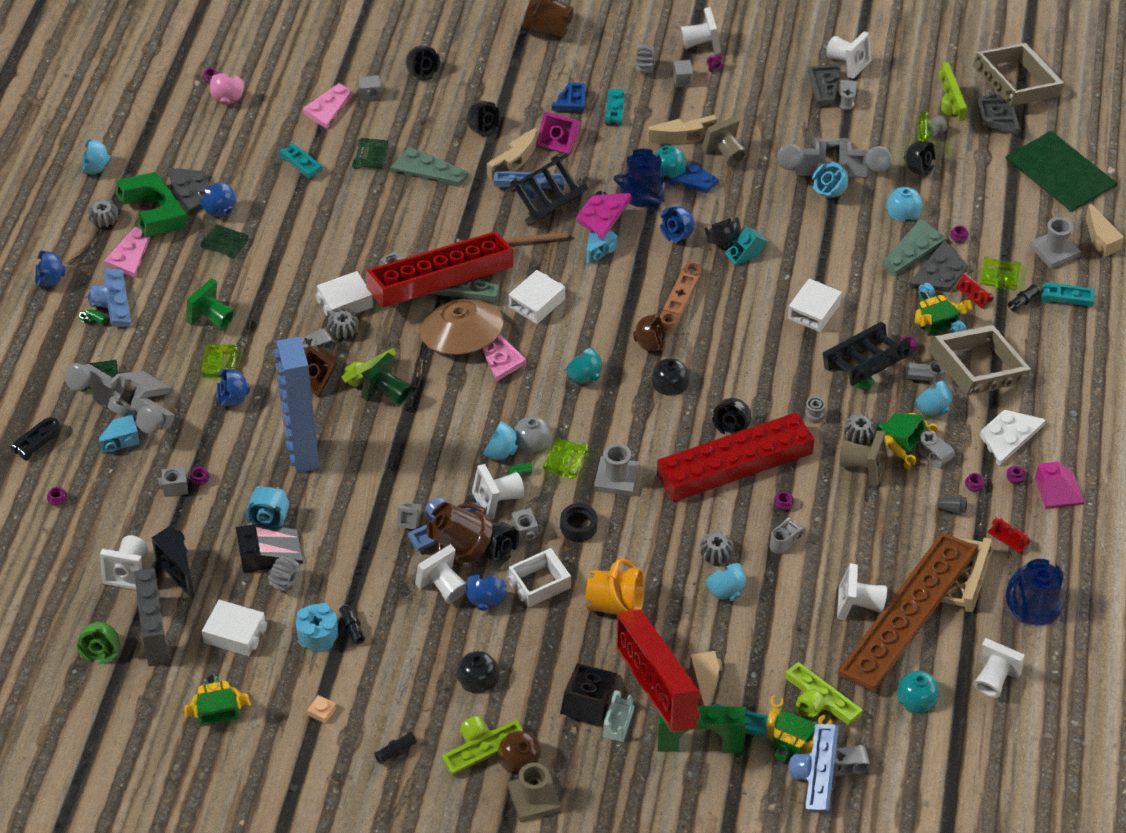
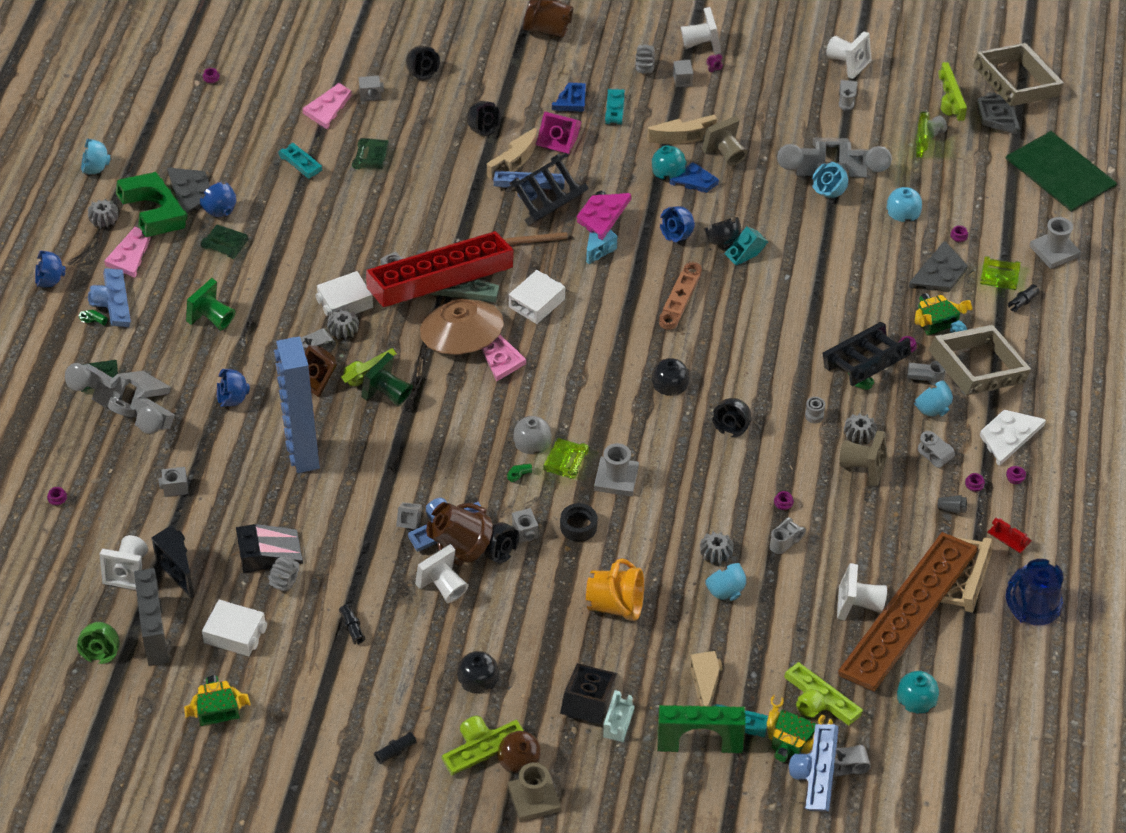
black plate [11,417,60,461] -> none
medium azure slope [99,415,140,454] -> none
magenta plate [190,467,210,485] -> none
clear neon green plate [201,344,239,378] -> none
bright pink cylinder [210,73,244,105] -> none
medium azure brick [245,486,289,527] -> none
medium azure brick [296,603,339,652] -> none
light nougat plate [307,695,336,724] -> none
sand green wing [390,147,469,187] -> none
blue cylinder [466,575,507,611] -> none
white plant [472,464,524,520] -> none
medium azure cylinder [483,421,518,461] -> none
white window [507,548,571,607] -> none
teal cylinder [565,347,602,384] -> none
clear blue piece [613,148,666,207] -> none
red brick [616,609,701,732] -> none
reddish brown cylinder [633,314,666,352] -> none
red brick [657,412,815,502] -> none
white brick [787,278,842,332] -> none
dark grey wing [808,64,841,106] -> none
green torso [877,413,938,470] -> none
sand green wing [882,219,946,276] -> none
black cylinder [904,140,936,175] -> none
medium azure plate [918,283,935,298] -> none
red hinge [956,273,994,309] -> none
white plant [973,638,1024,698] -> none
dark pink slope [1035,462,1084,509] -> none
teal plate [1041,282,1095,307] -> none
tan slope [1086,204,1124,257] -> none

